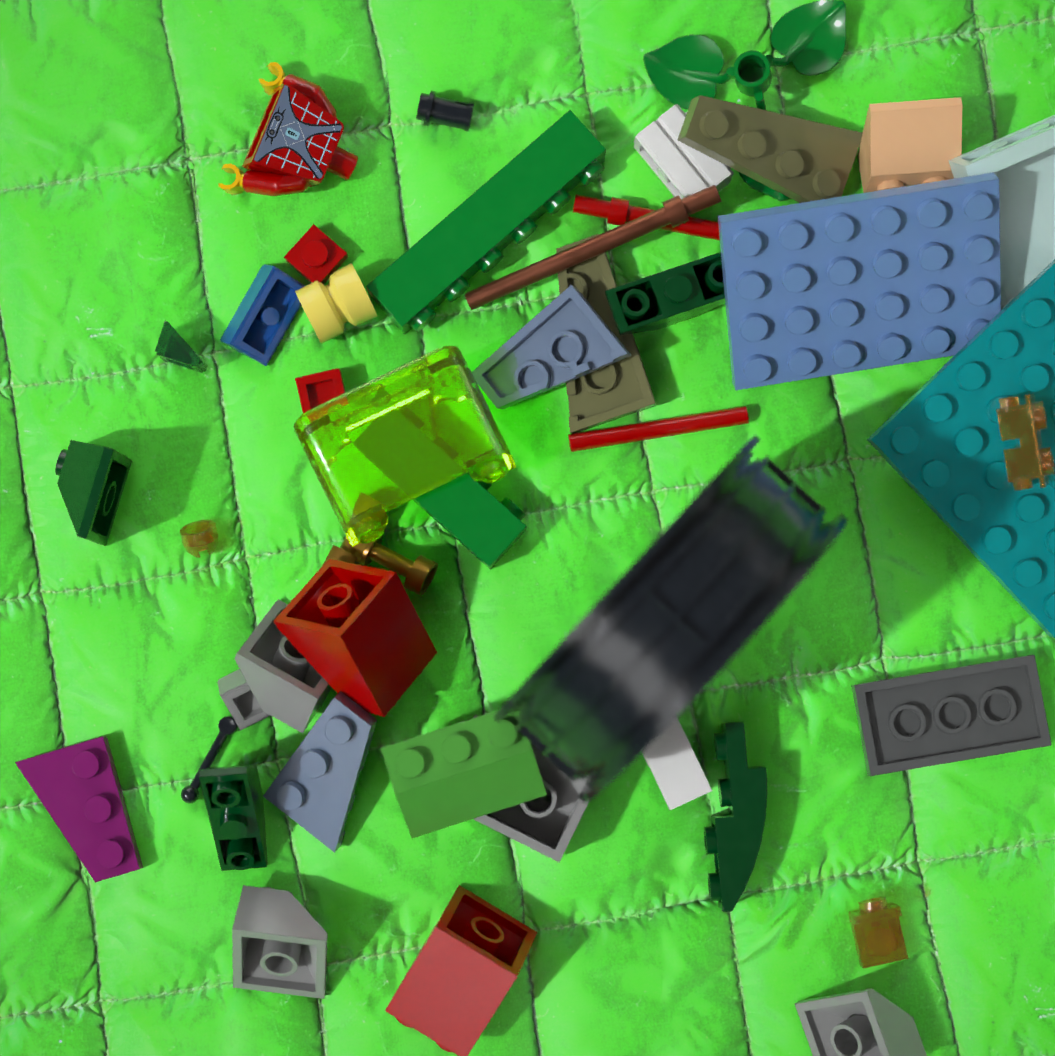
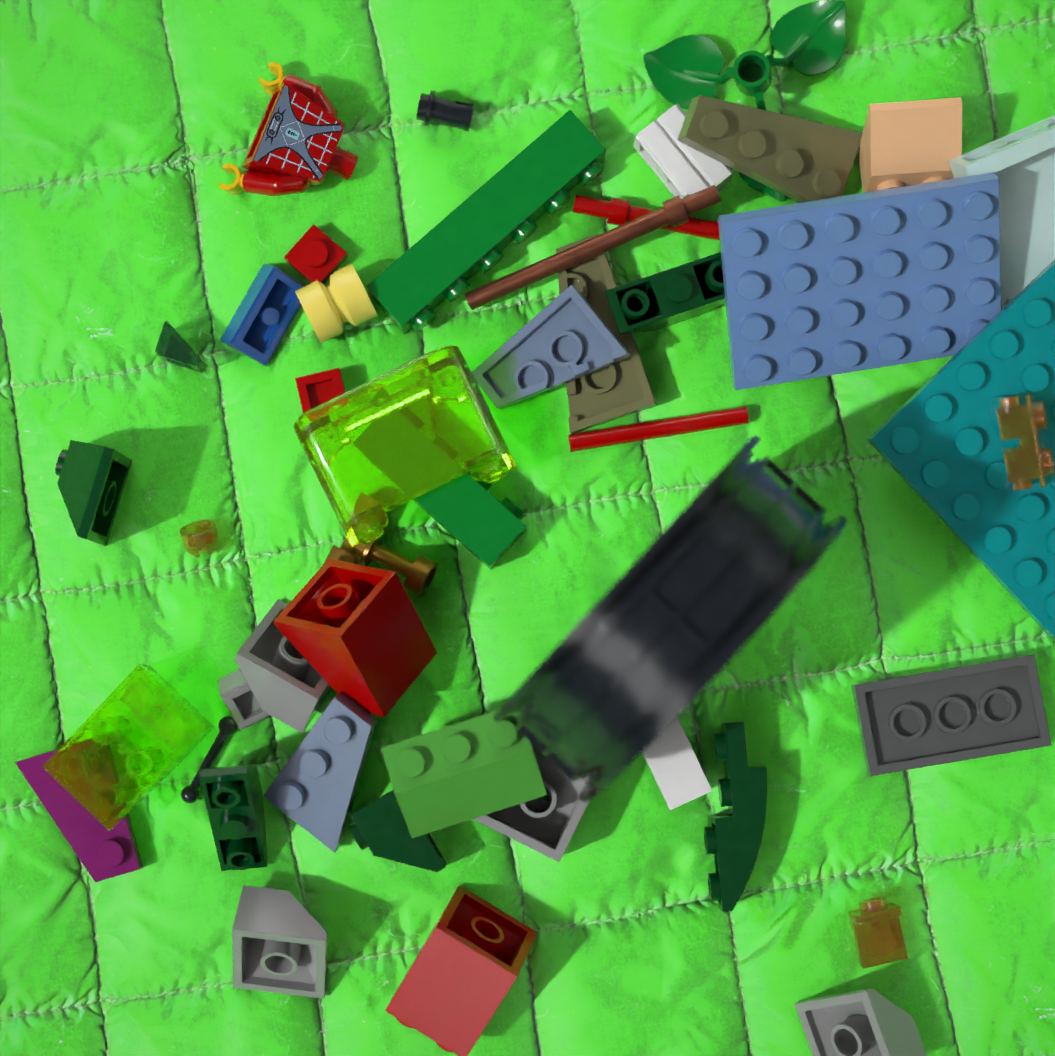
none -> clear neon green slope [42,664,215,831]
none -> dark green slope [349,790,447,872]

